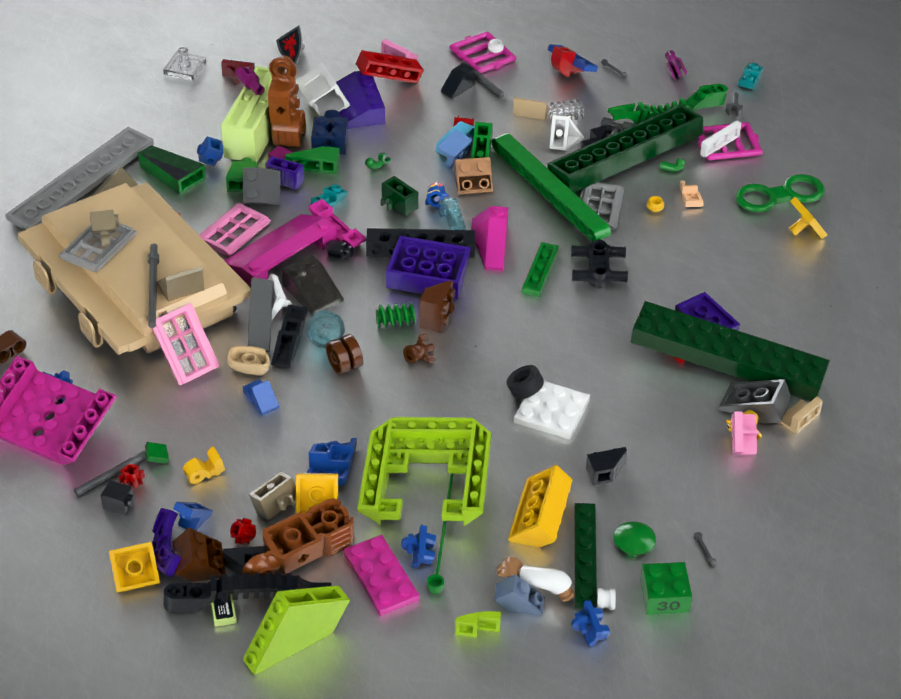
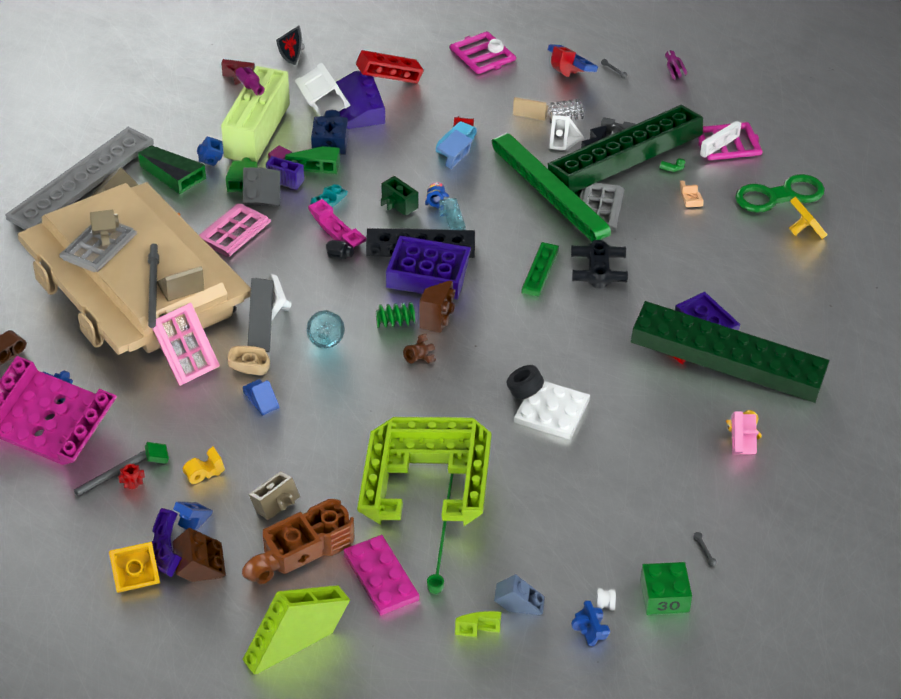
black brick [100,480,136,515] -> none
clear tile [163,47,206,81] -> none
black piece [163,573,332,612] -> none
tile [211,594,237,627] -> none
black slope [223,546,266,576] -> none
dark pink slope [224,214,337,288] -> none
red gear [230,518,256,545] -> none
dark orange brick [268,56,306,148] -> none
black slope [271,305,308,368] -> none
clear smoke slope [281,255,344,316] -> none
yellow tile [296,473,338,514] -> none
blue slope [306,438,357,486] -> none
reddish brown wheel [325,334,363,375] -> none
green arm [365,153,391,170] -> none
bright pink panel [381,39,418,60] -> none
blue hips [401,525,436,568] -> none
black slope [441,62,476,99] -> none
medium nougat slope [454,157,493,195] -> none
dark grey bar [460,61,504,98] -> none
green slope [471,122,493,159] -> none
dark pink wedge [471,206,508,271] -> none
white piece [495,557,575,602] -> none
yellow slope [508,465,573,548] -> none
dark green plate [574,503,597,608] -> none
black slope [586,447,627,486] -> none
green piece [607,84,728,124] -> none
green dish [614,521,656,558] -> none
yellow plate [647,196,664,212] -> none
dark grey slope [719,379,792,423] -> none
dark grey bar [726,93,743,116] -> none
teal slope [737,63,764,89] -> none
tan panel [778,397,823,434] -> none

